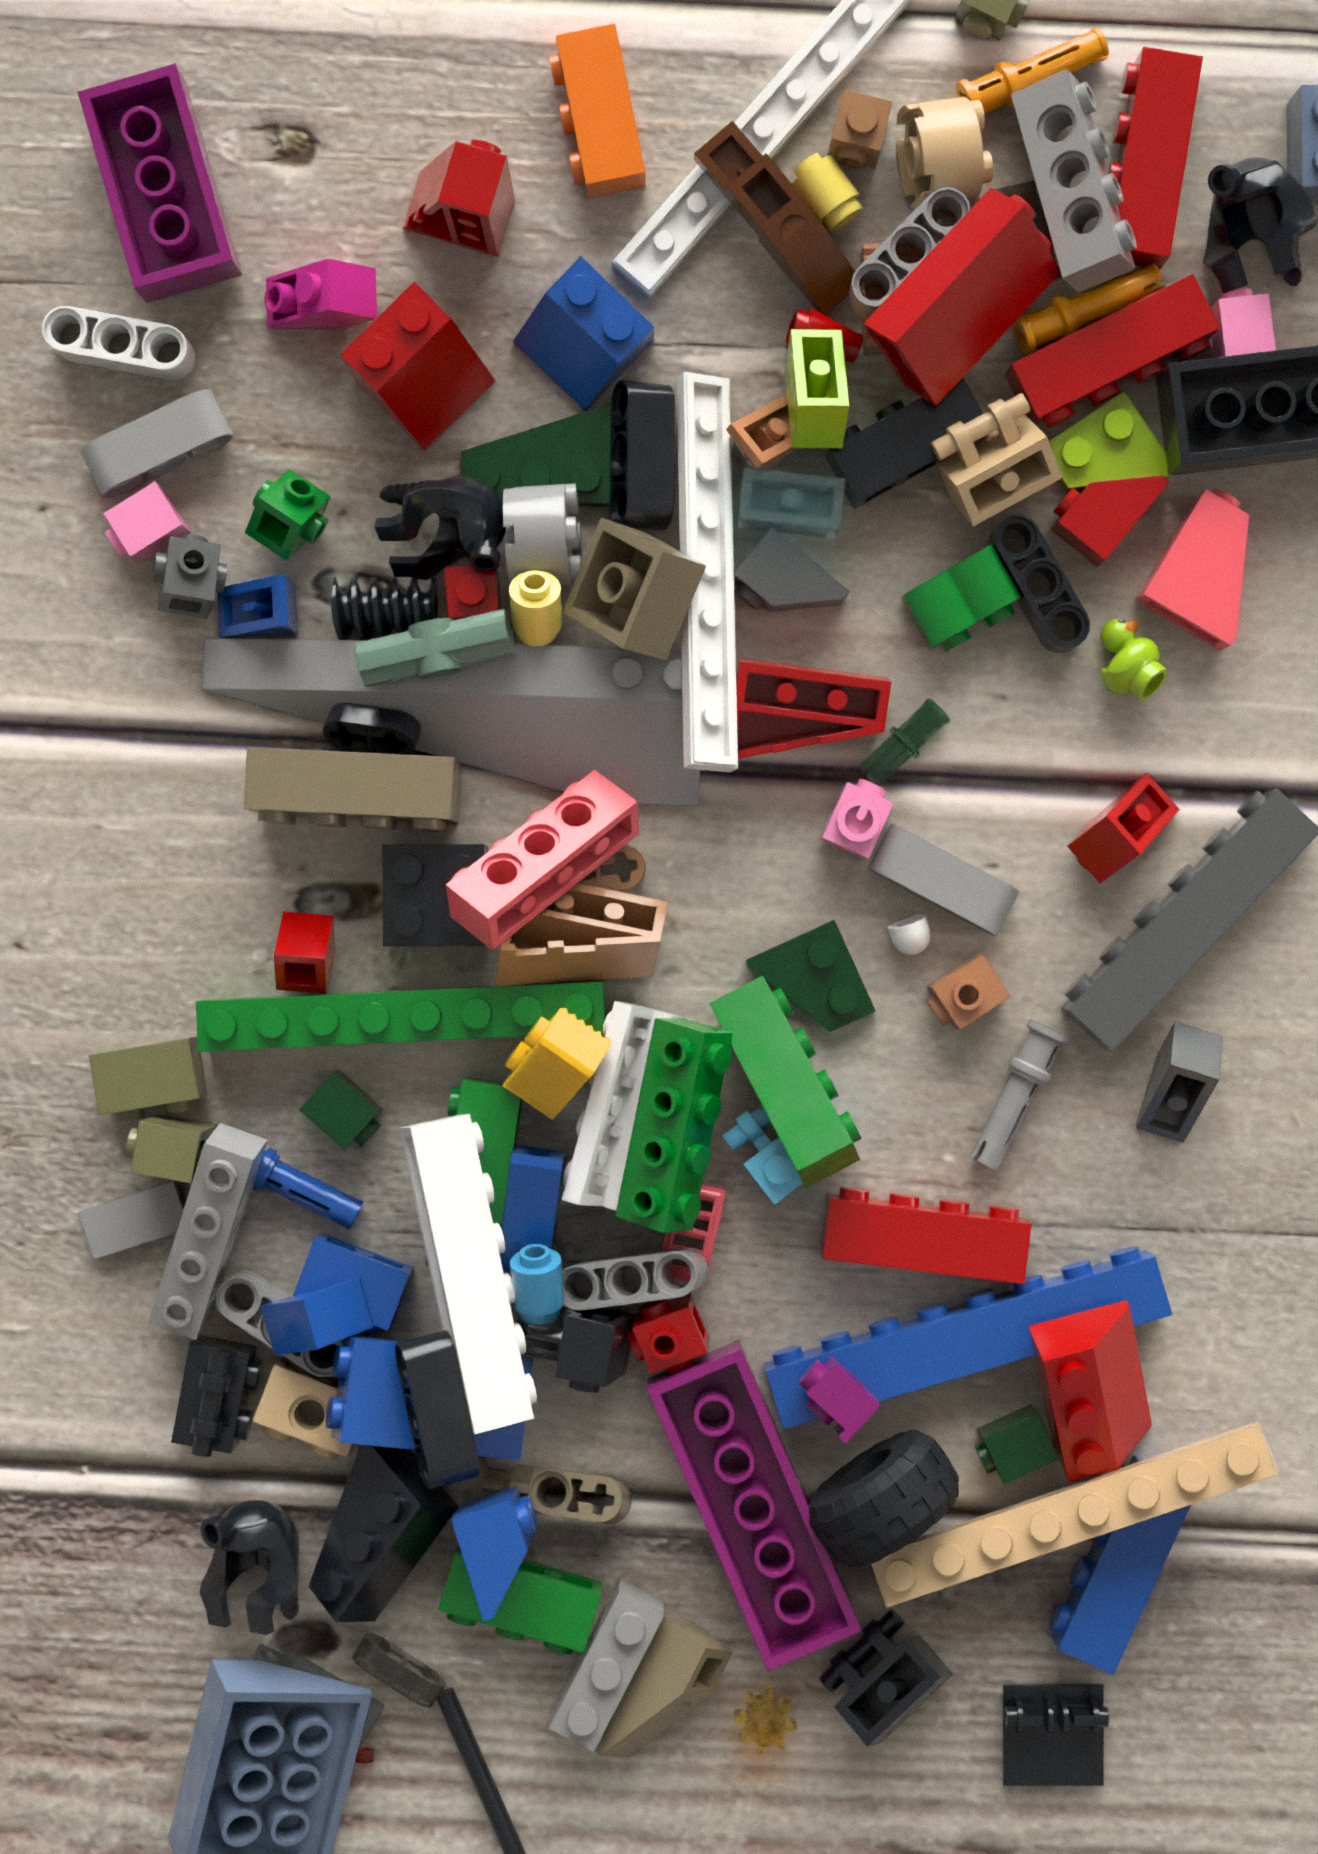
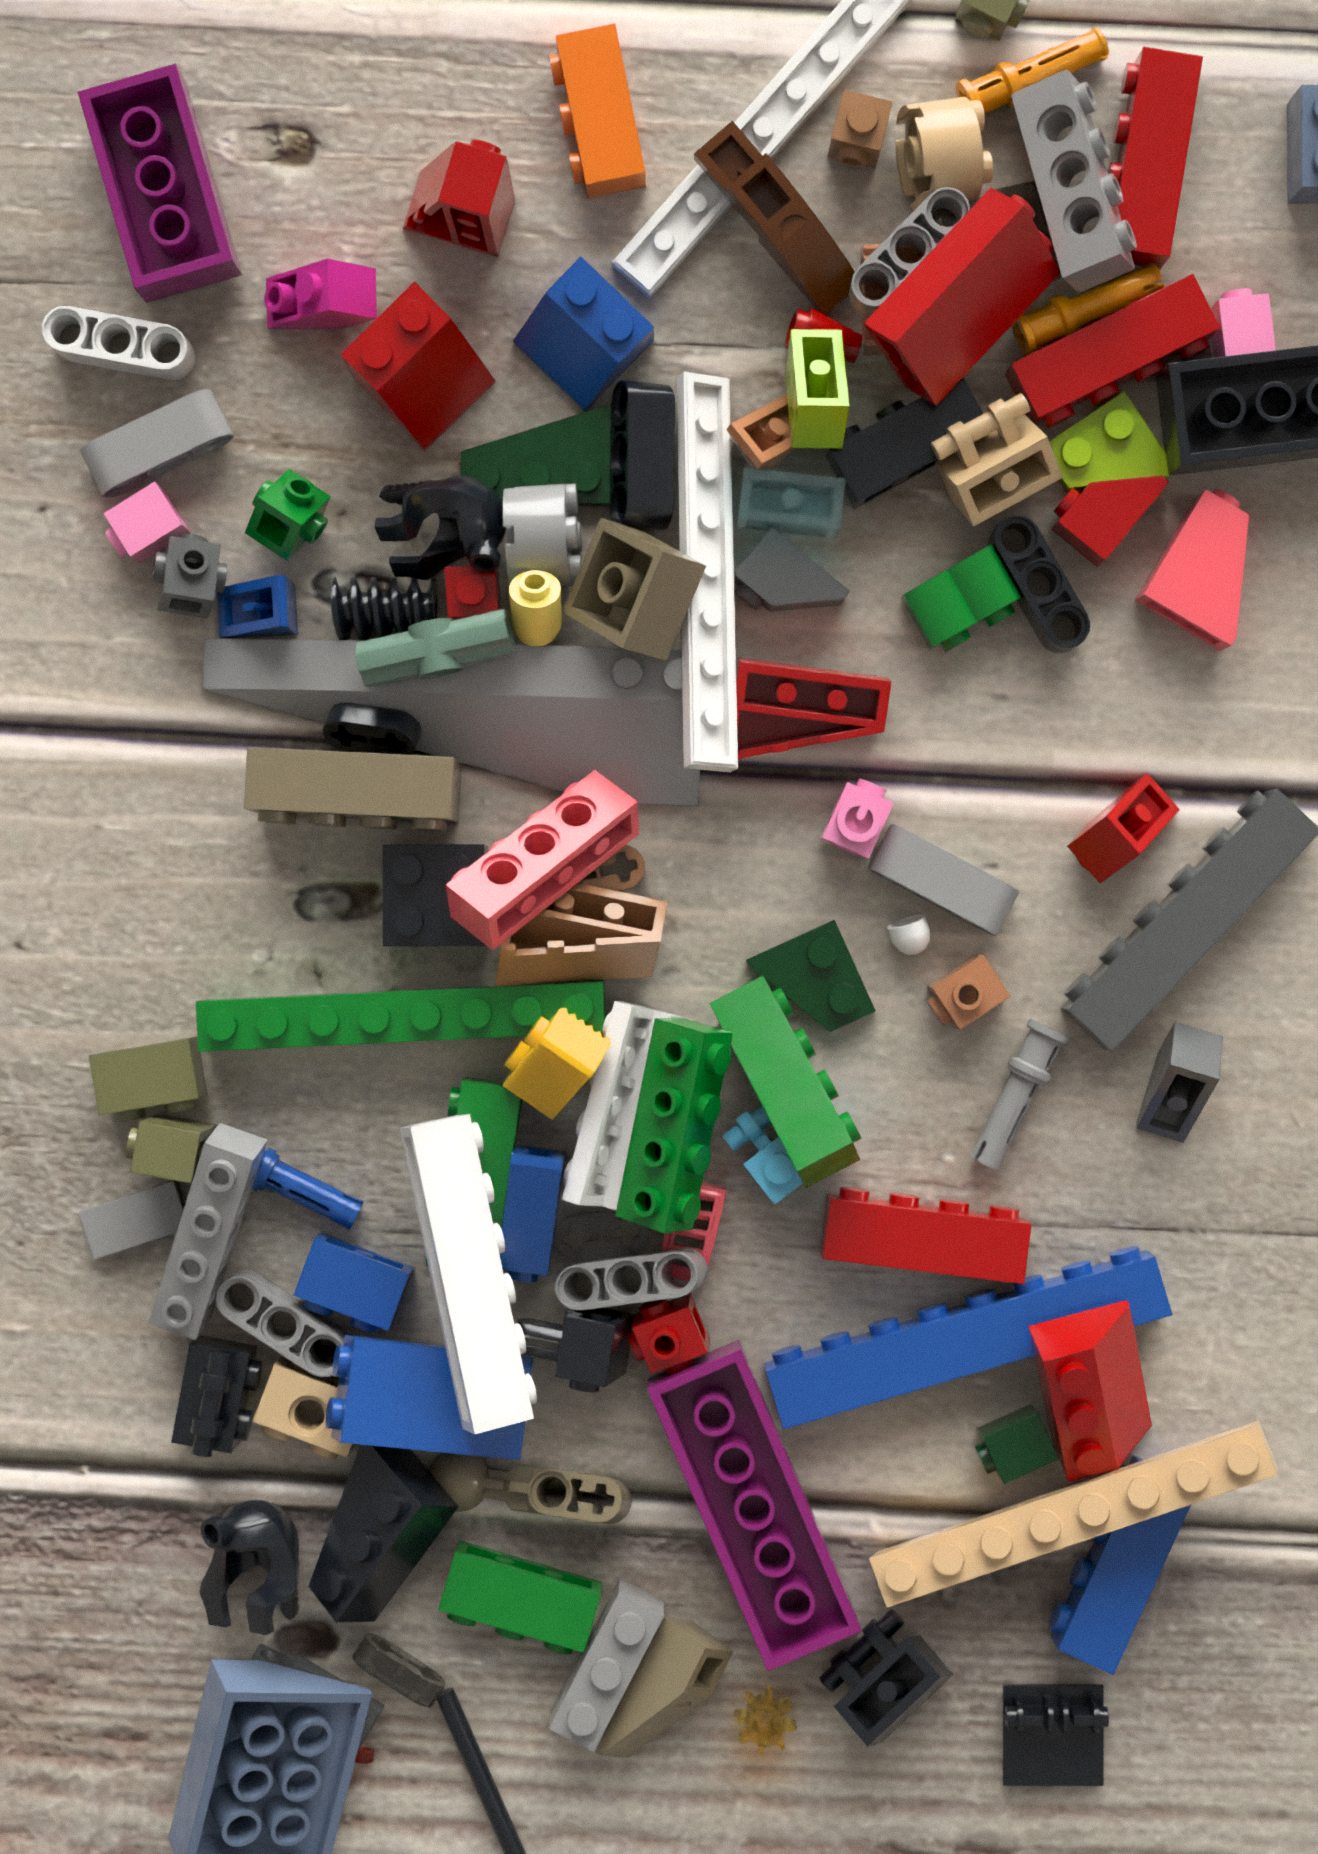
blue slope [261,1277,374,1355] -> none
red brick [274,911,335,994] -> none
dark green brick [299,1069,383,1150] -> none
black beam [395,1330,479,1490] -> none
blue slope [451,1485,538,1622] -> none
dark azure brick [510,1244,564,1325] -> none
light yellow brick [792,153,863,233] -> none
magenta brick [798,1355,881,1444] -> none
black tyre [808,1429,959,1568] -> none
clear green axle [859,698,950,786] -> none
lime animal [1100,618,1168,701] -> none
black piece [1203,157,1317,294] -> none

